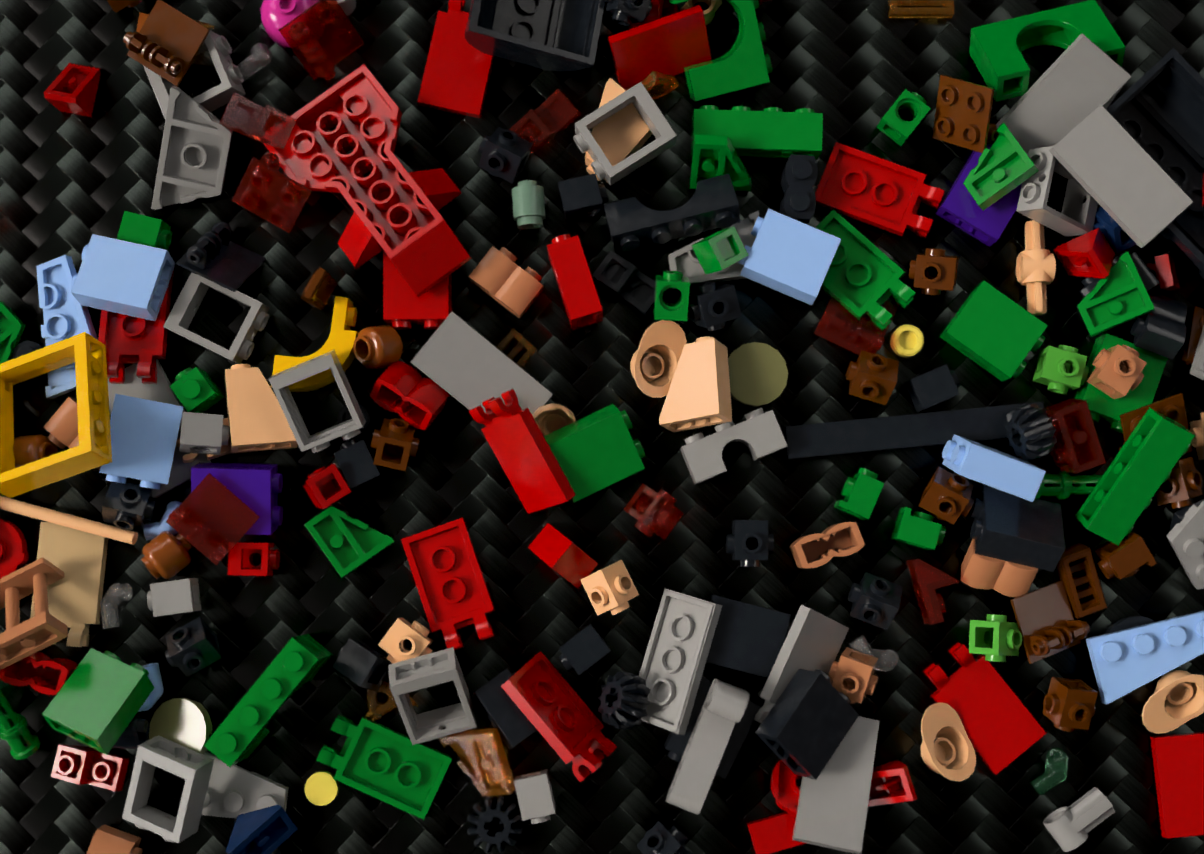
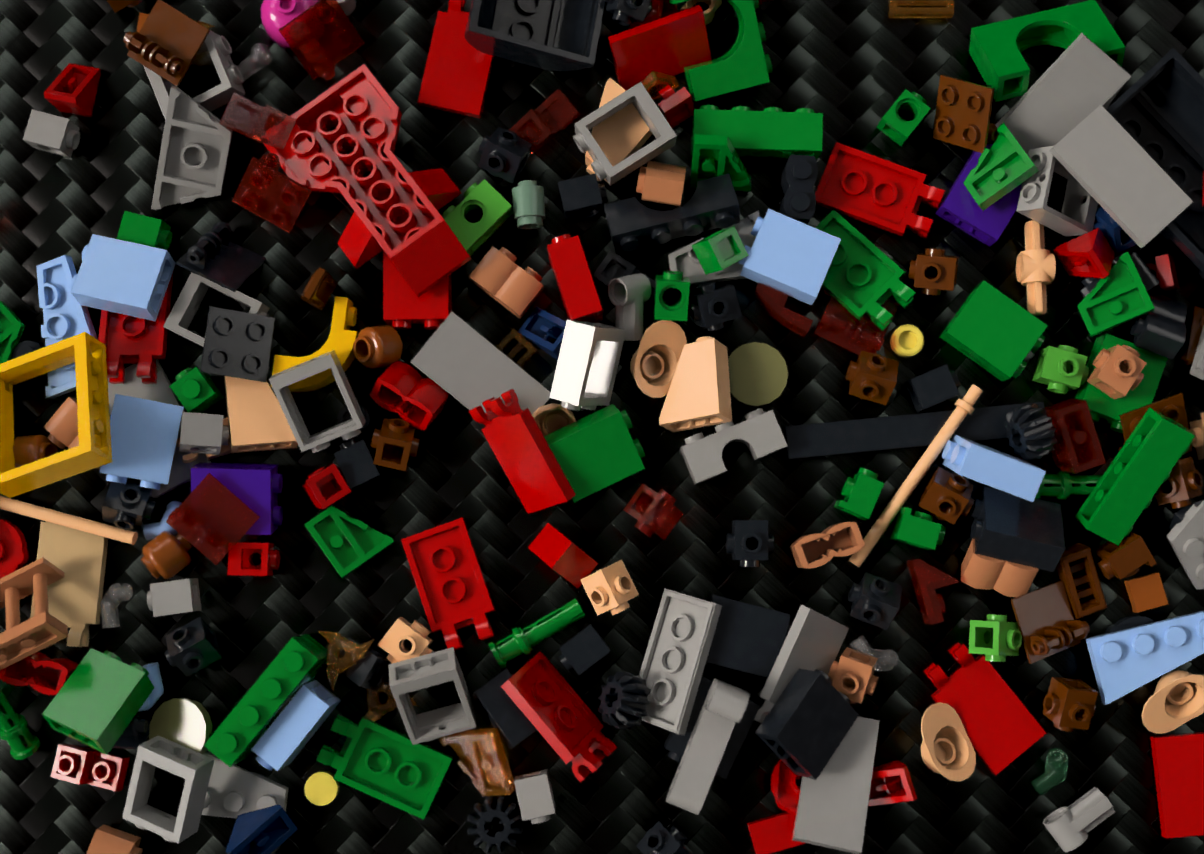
none -> light grey brick [23,109,80,158]
none -> black hinge [200,306,275,382]
none -> light blue brick [251,680,341,771]
none -> clear orange piece [318,631,374,692]
none -> bright green brick [441,179,513,256]
none -> green pin [488,598,586,669]
none -> dark blue slope [518,307,566,360]
none -> window [550,320,626,411]
none -> light grey piece [608,273,651,341]
none -> nougat brick [636,161,686,206]
none -> red tile [658,85,695,128]
none -> clear red slope [753,283,813,337]
none -> light nougat bar [849,384,983,568]
none -> dark orange tile [1124,572,1168,613]

